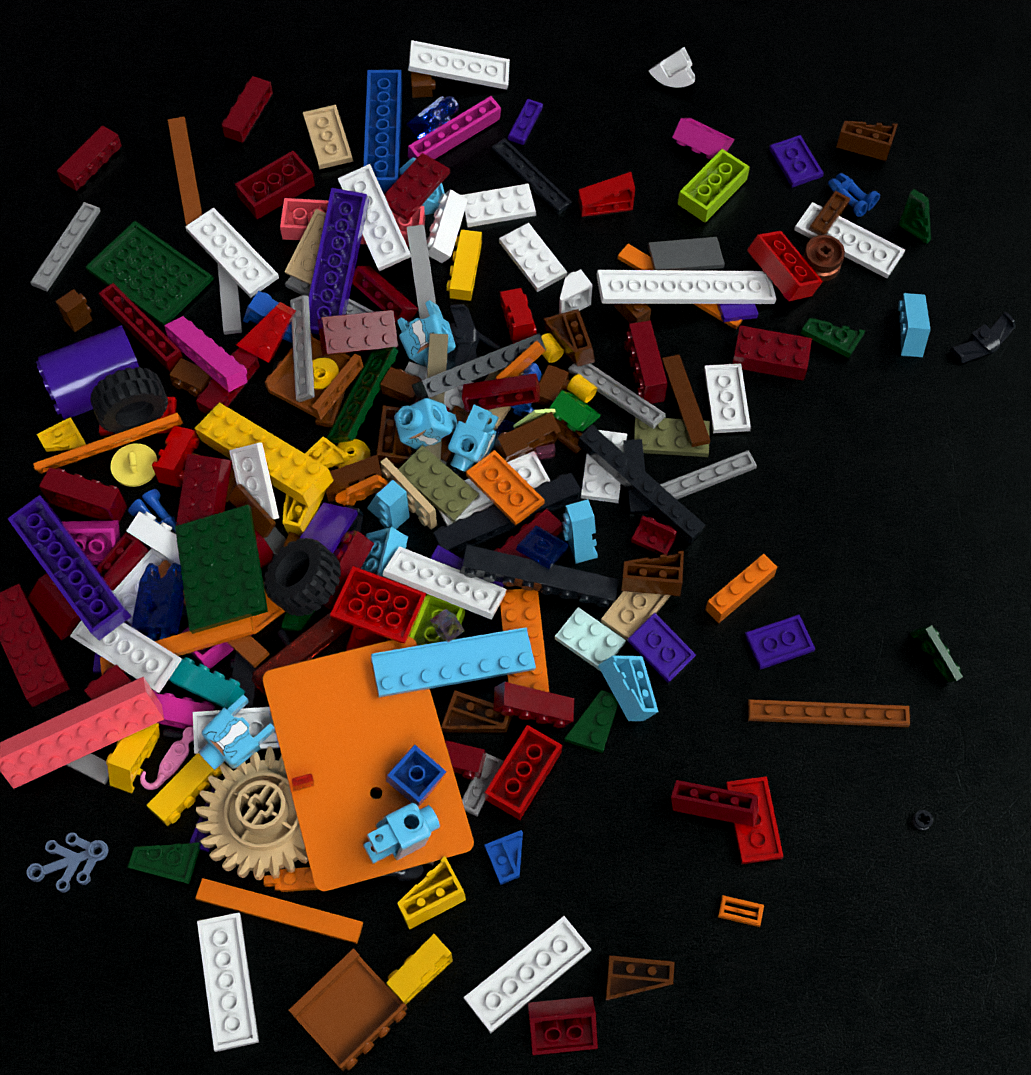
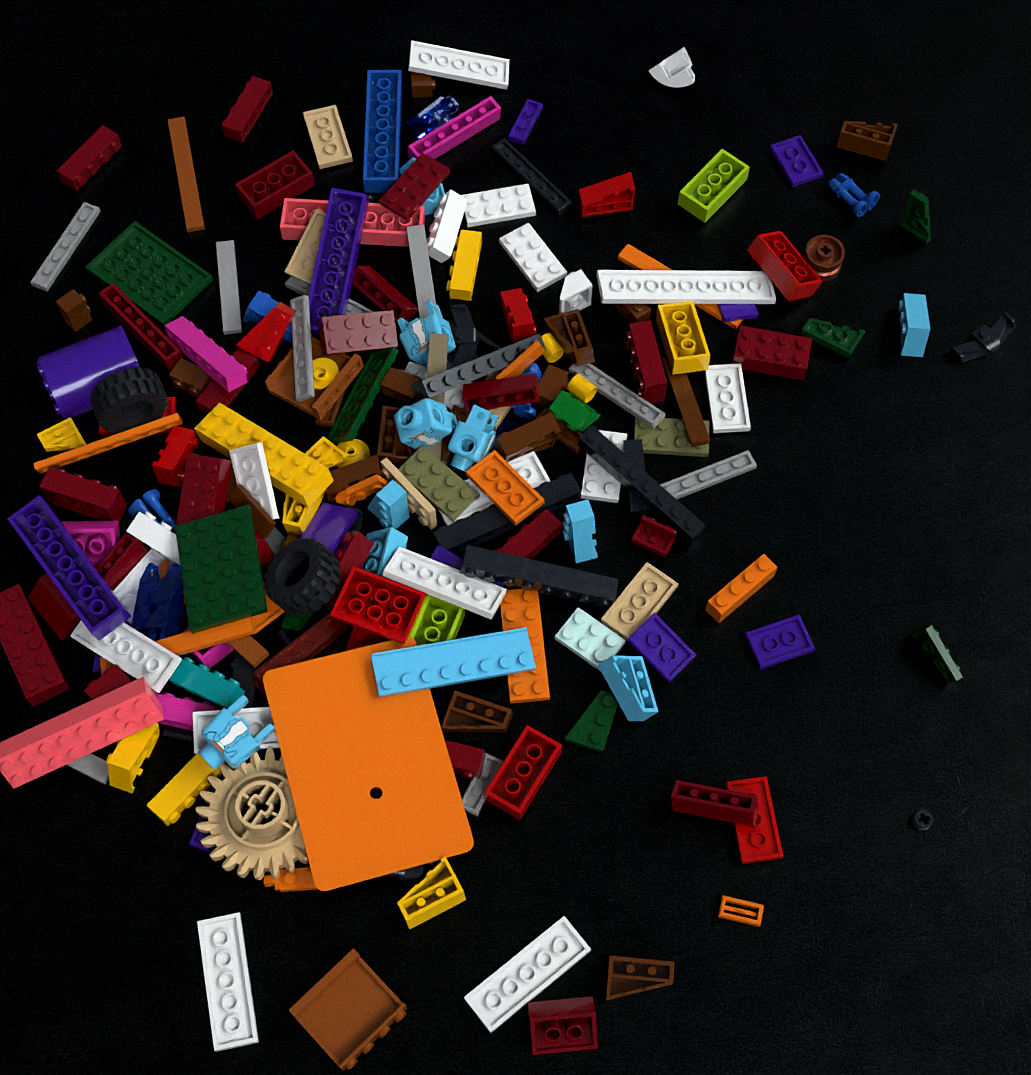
sand blue plant [27,833,109,893] -> none
light yellow shield [111,444,158,487] -> none
dark green wing [128,842,202,884] -> none
bright pink piece [140,727,194,790] -> none
white plate [185,208,279,298] -> none
orange tile [195,878,363,944] -> none
clear red tile [291,773,314,791] -> none
white plate [338,164,412,271] -> none
medium azure piece [363,803,440,864] -> none
blue slope [386,745,446,807] -> none
yellow wedge [386,934,453,1004] -> none
brick [430,609,464,643] -> none
blue wing [485,830,523,885] -> none
dark red brick [493,682,574,728] -> none
yellowish green piece [513,408,556,429] -> none
clear blue tile [516,526,569,569] -> none
clear pink tile [535,444,556,460] -> none
reddish brown wedge [621,551,684,596] -> none
dark grey tile [648,237,725,271] -> none
dark pink slope [672,118,734,160] -> none
dark orange tile [748,699,910,727] -> none
white plate [795,202,905,278] -> none
reddish brown tile [809,191,851,235] -> none
none -> yellow brick [656,301,710,375]

